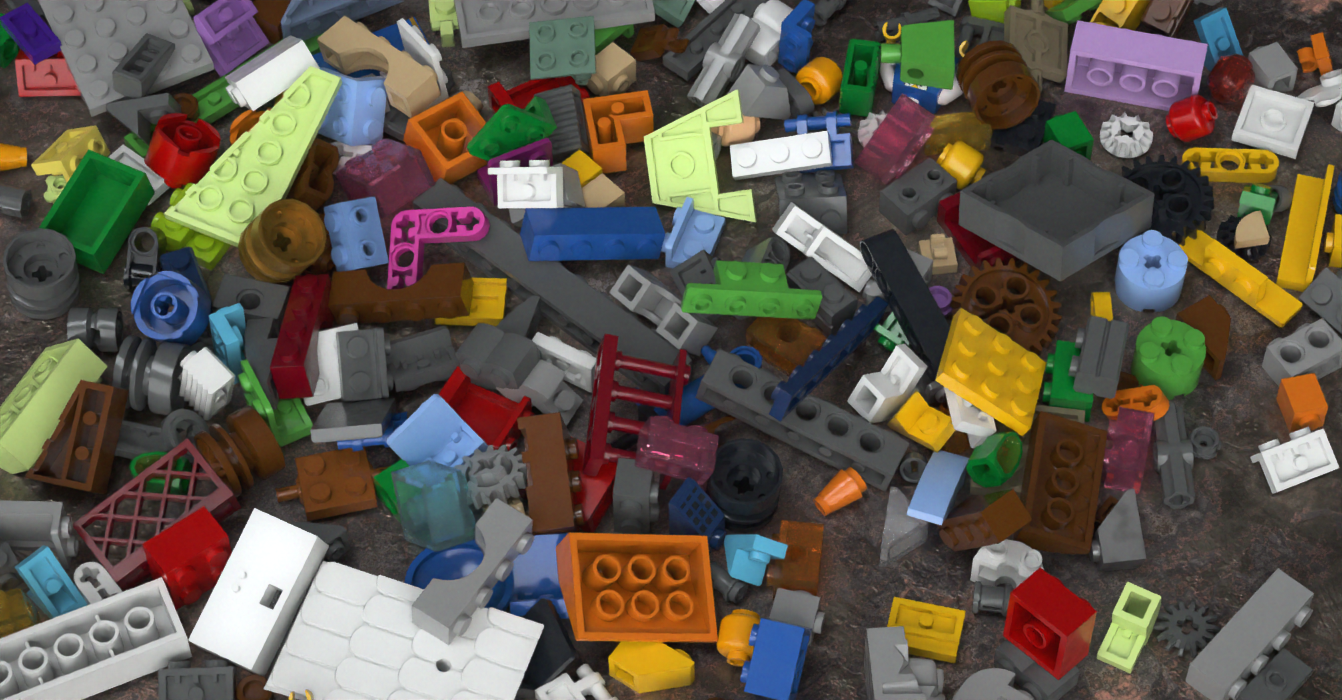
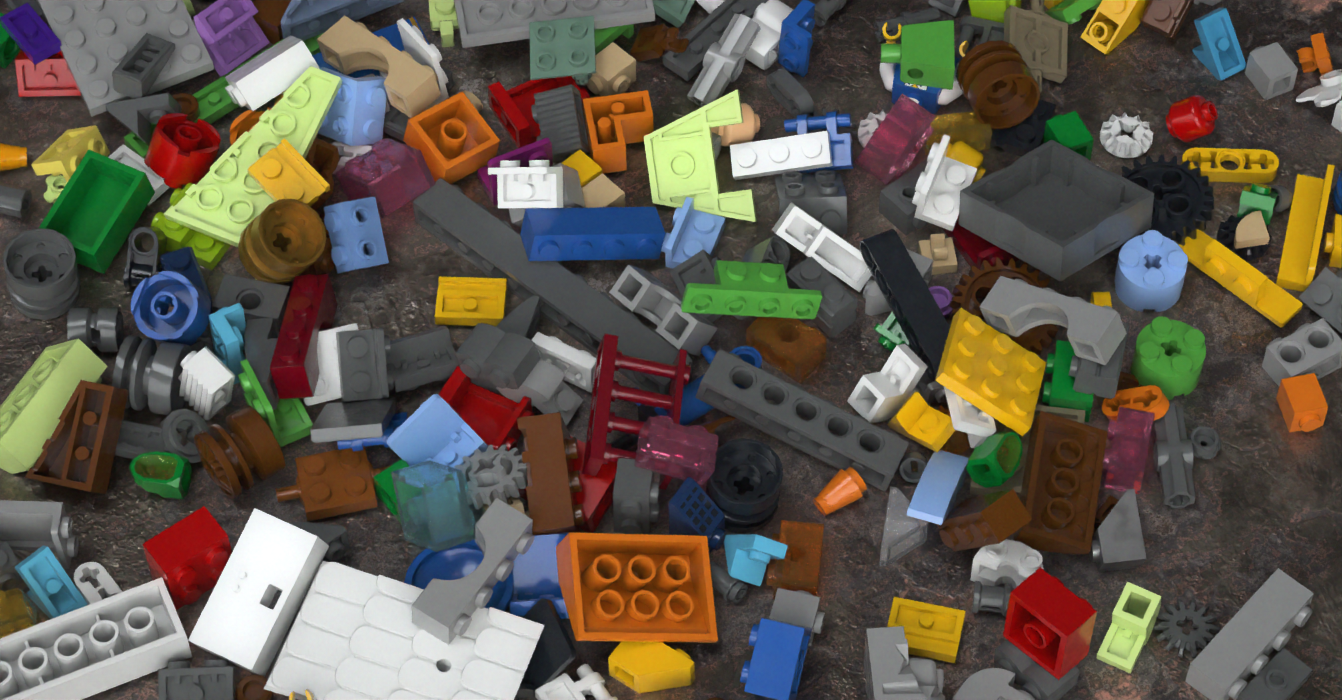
dark red fence [73,438,241,592] -> none
reddish brown arch [328,262,474,325] -> none
dark pink beam [387,207,490,289] -> none
green bracket [467,96,557,161] -> none
light orange head [716,609,761,667] -> none
light grey slope [727,64,791,120] -> none
dark blue plate [769,296,888,422] -> none
light orange head [795,57,843,105] -> none
green brick [839,39,881,117] -> none
lavender brick [1064,20,1208,111] -> none
reddish brown slope [1176,295,1231,381] -> none
clear red head [1206,54,1255,103] -> none
white plate [1231,84,1315,159] -> none
white bracket [1250,426,1339,494] -> none
none -> yellow plate [247,138,330,206]
none -> white bracket [912,134,977,231]
none -> light grey arch [979,276,1127,365]

